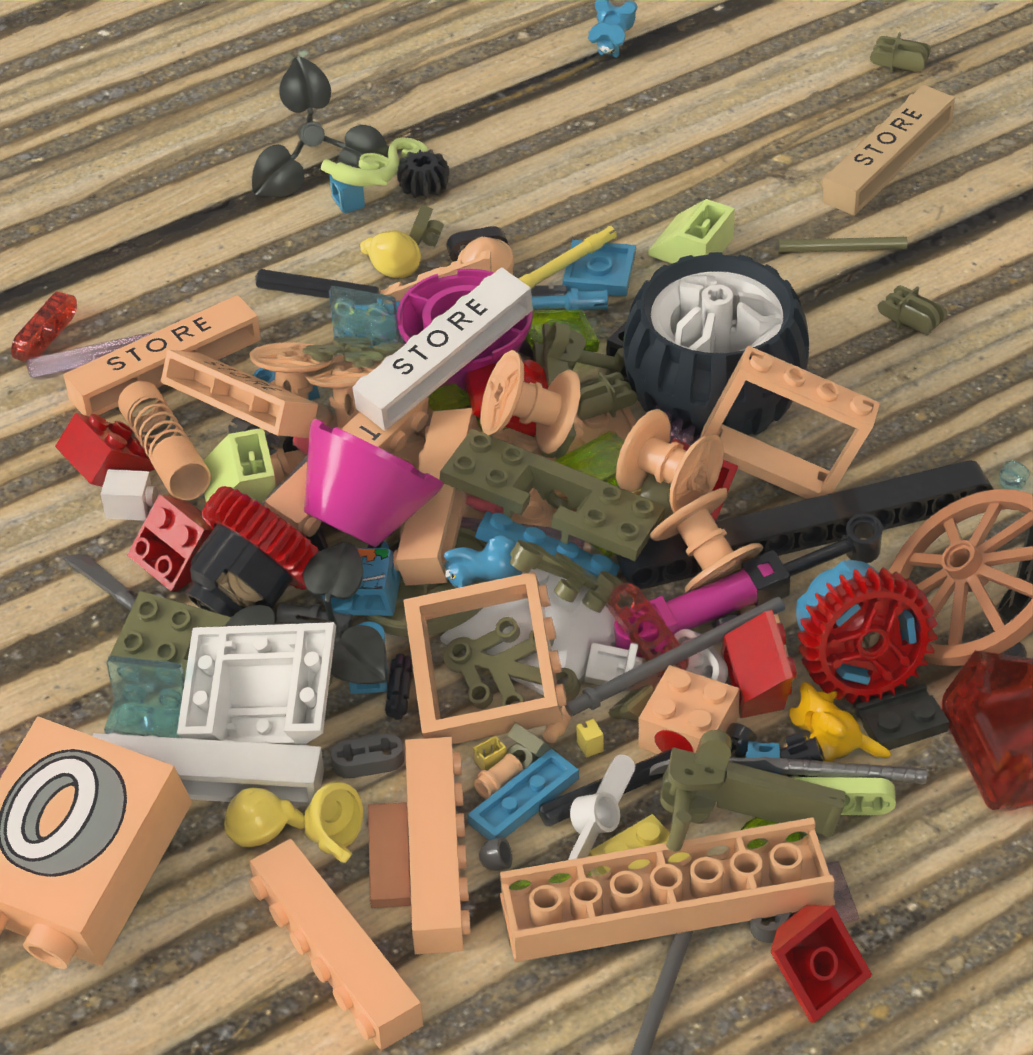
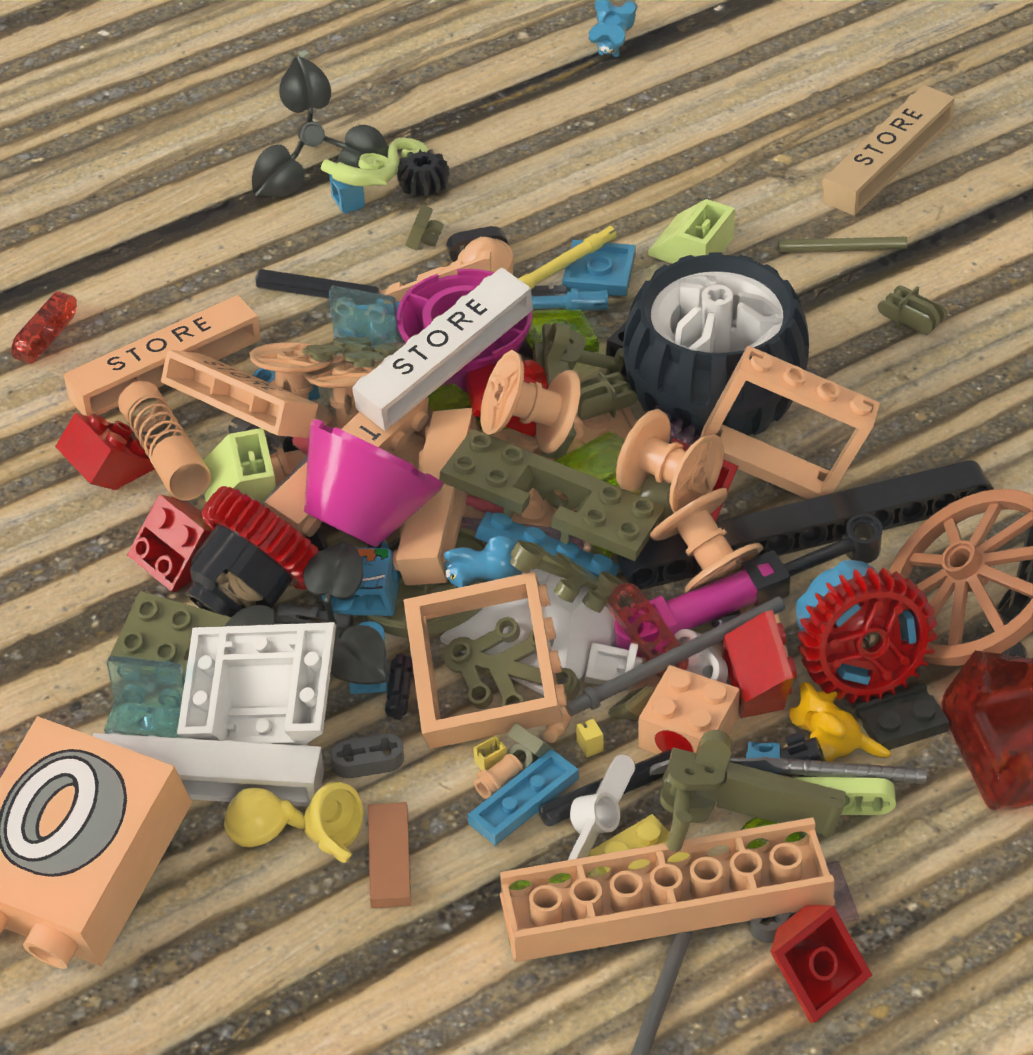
axle [26,332,152,378] -> none
dark grey piece [63,554,136,611] -> none
white brick [101,469,157,521] -> none
light nougat brick [249,838,423,1051] -> none
light yellow hat [360,230,421,278] -> none
light nougat brick [405,737,471,954] -> none
dark grey hinge [479,837,512,871] -> none
black hinge [725,723,757,757] -> none
olive arm [870,32,931,74] -> none
clear light blue hinge [999,461,1030,490] -> none

